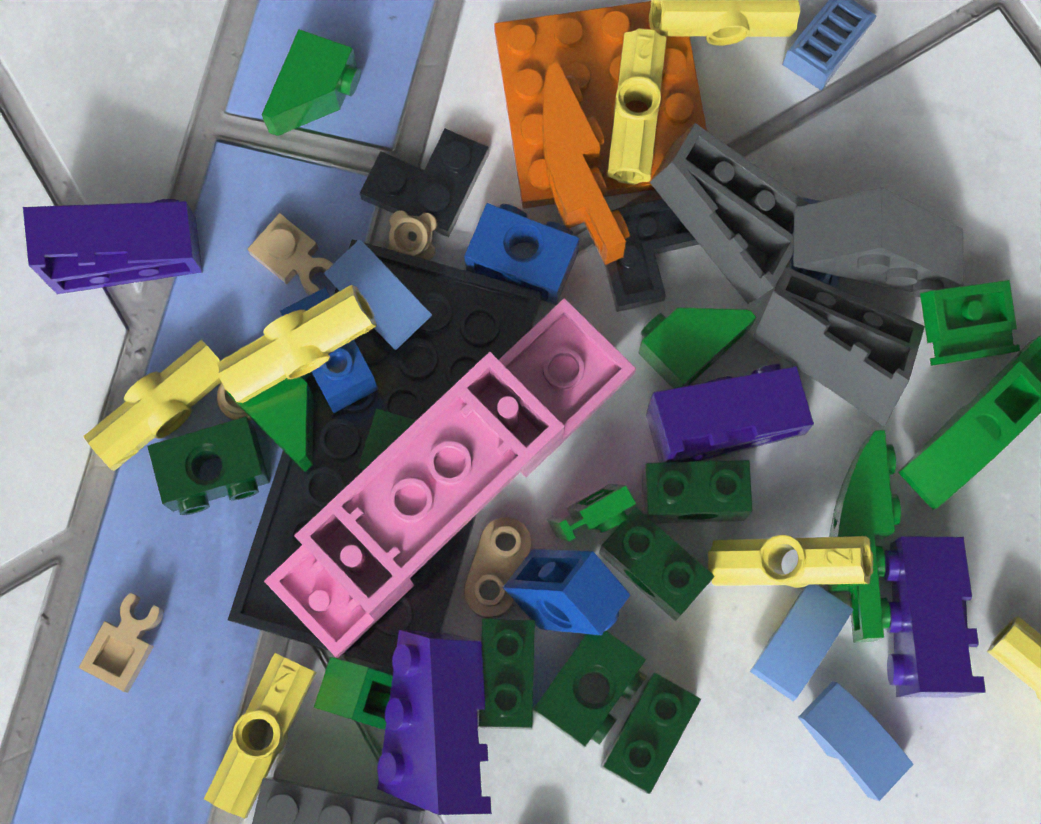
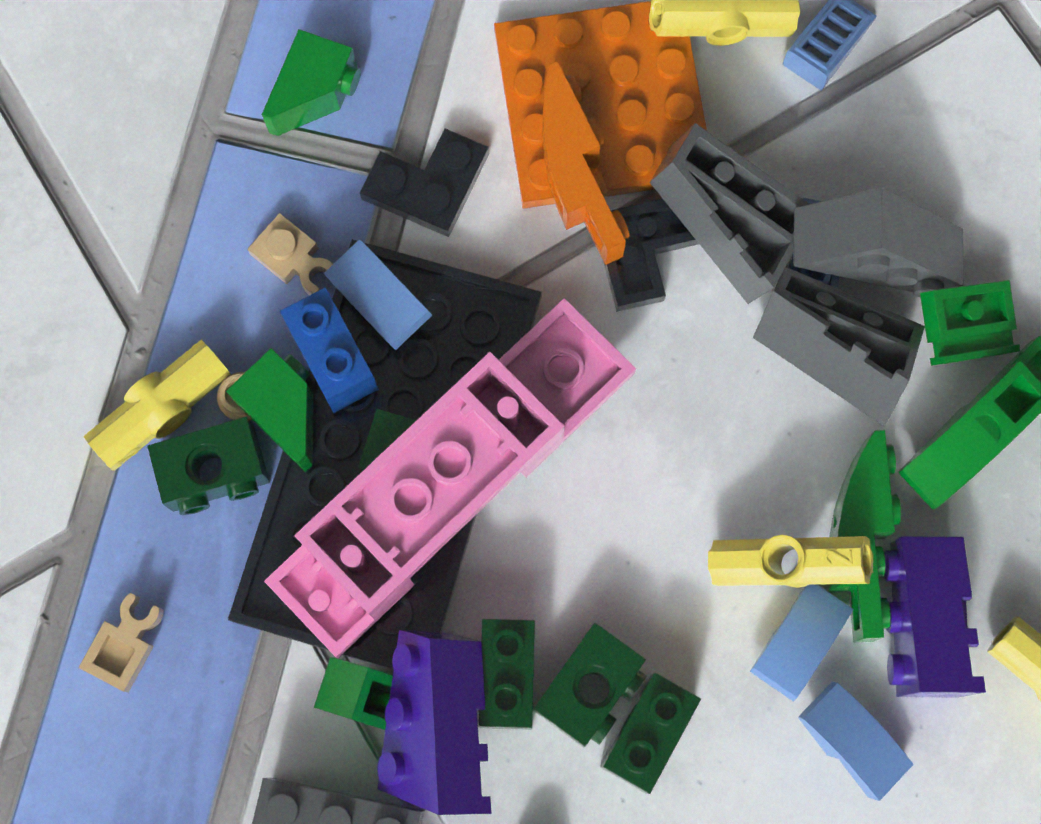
dark purple wedge [23,199,203,295] -> none
light yellow piece [204,653,317,819] -> none
light yellow piece [217,285,377,403] -> none
tan plate [388,211,438,260] -> none
blue brick [464,203,580,305] -> none
tan plate [464,517,531,619] -> none
blue brick [502,549,630,635] -> none
green plate [547,484,636,542] -> none
dark green brick [599,507,715,621] -> none
light yellow piece [607,28,667,185] -> none
green slope [638,307,756,389] -> none
dark green brick [642,460,753,523] -> none
dark purple wedge [646,364,814,463] -> none

